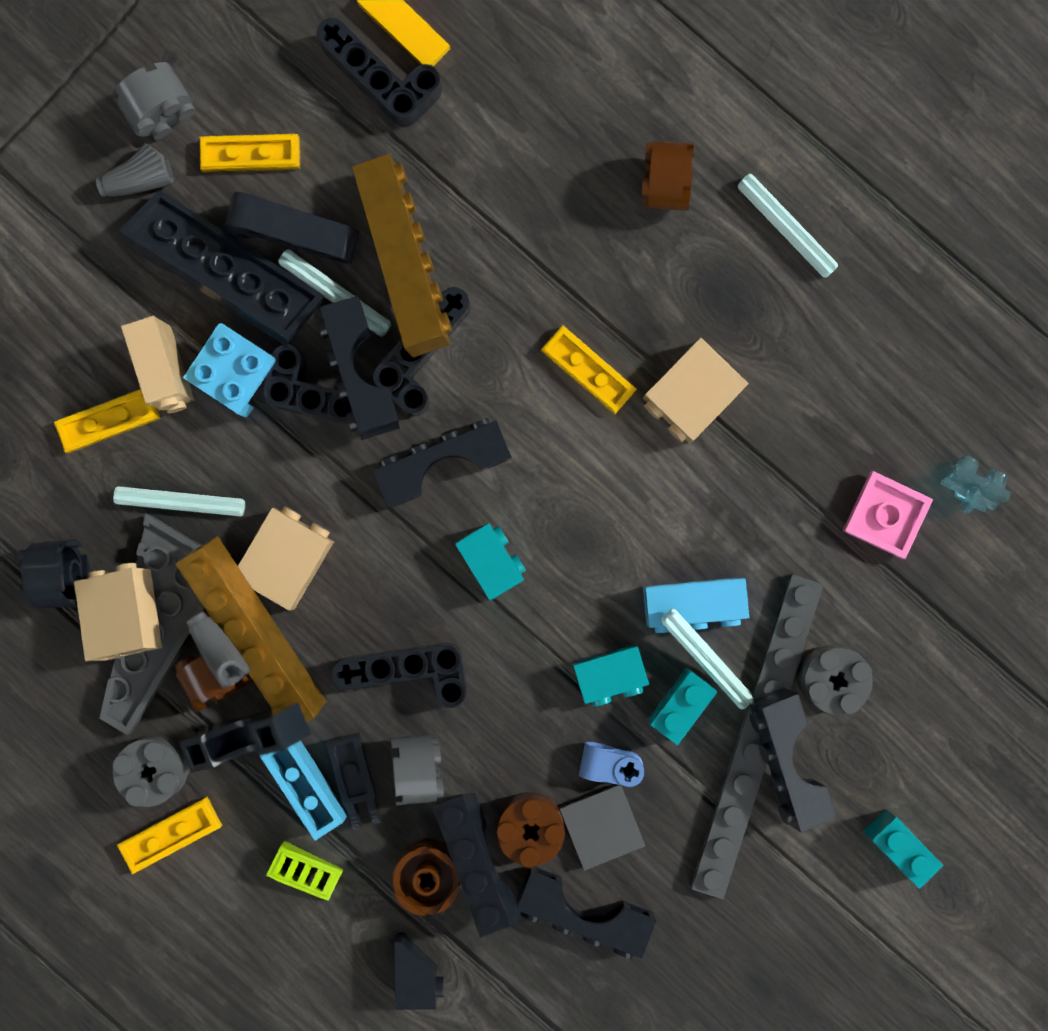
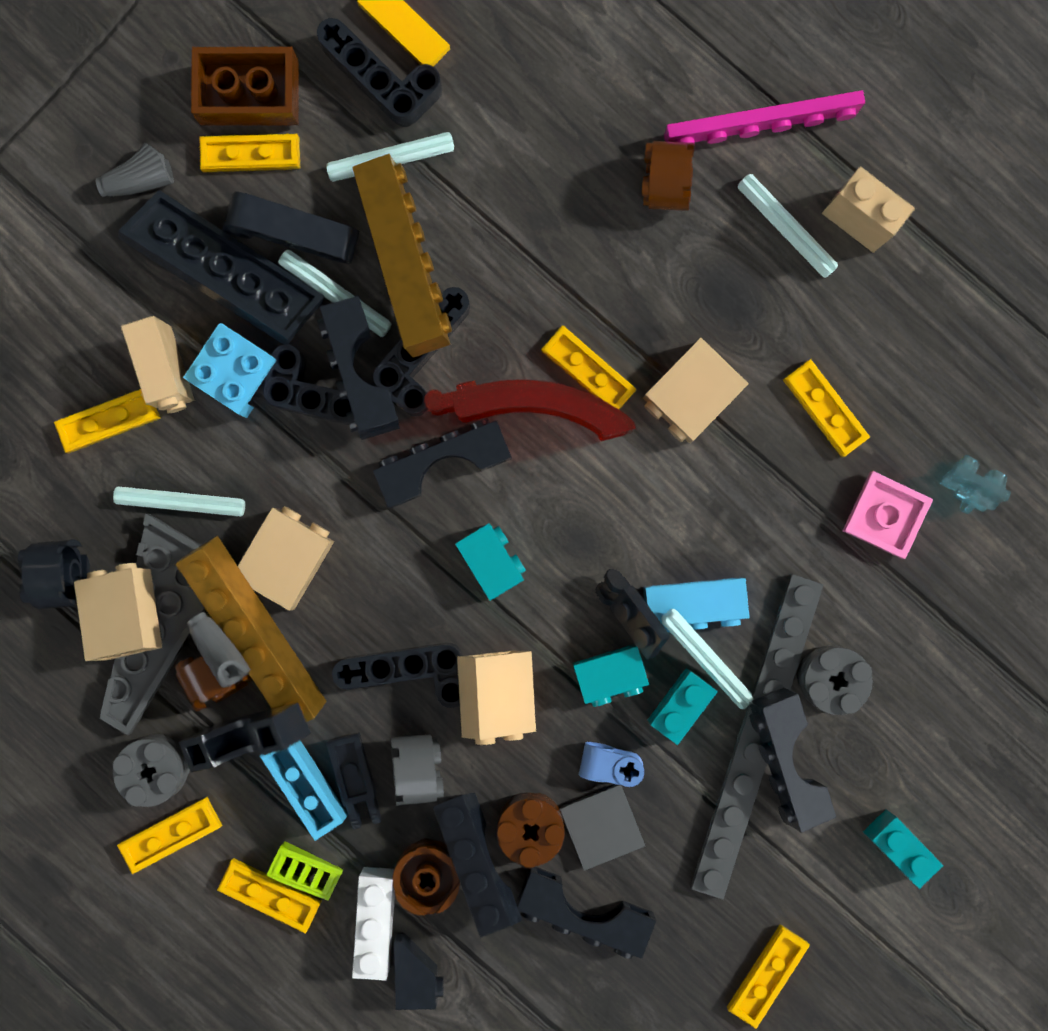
dark grey brick [113,62,196,140] -> none
none -> reddish brown brick [191,47,299,126]
none -> yellow tile [217,858,322,934]
none -> light aqua axle [326,132,454,182]
none -> white brick [353,867,395,980]
none -> clear red windscreen [424,380,636,441]
none -> tan brick [457,650,536,745]
none -> black hinge [595,569,670,660]
none -> dark pink plate [664,90,865,145]
none -> yellow tile [727,924,810,1029]
none -> yellow tile [783,359,870,458]
none -> tan brick [822,167,915,253]

